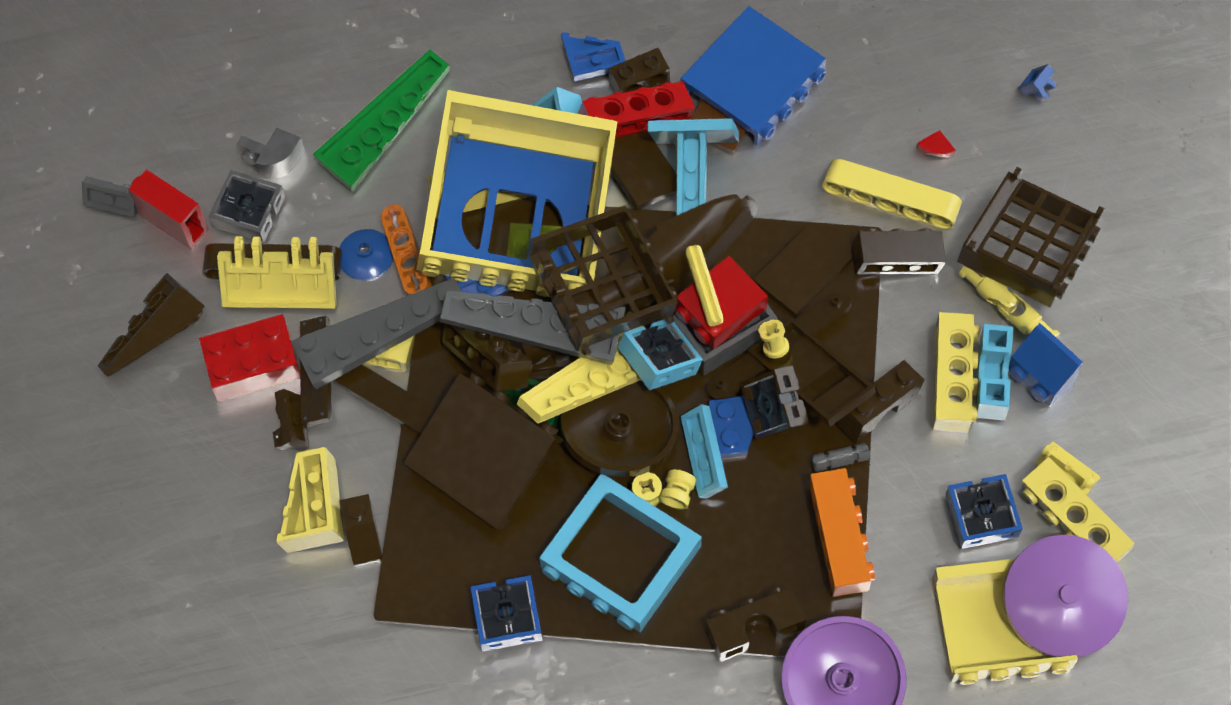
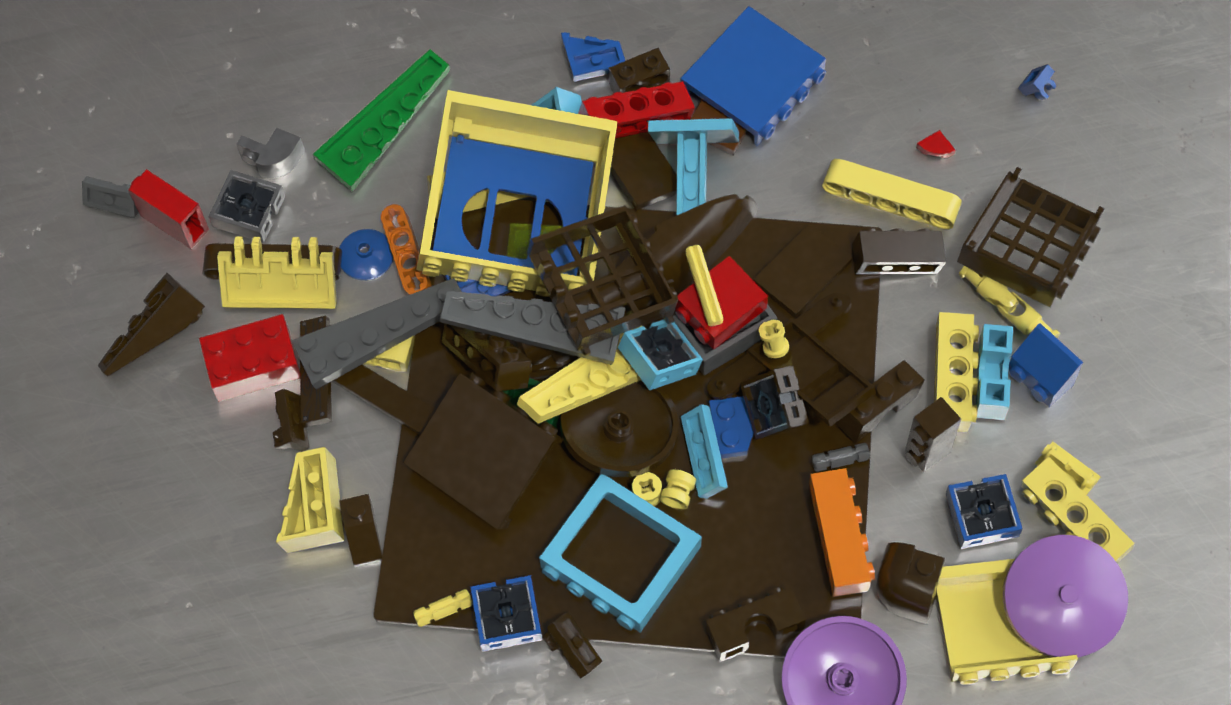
none -> light yellow axle [413,590,473,627]
none -> dark brown hinge [542,611,602,679]
none -> dark brown brick [876,542,945,625]
none -> dark brown brick [905,397,961,472]

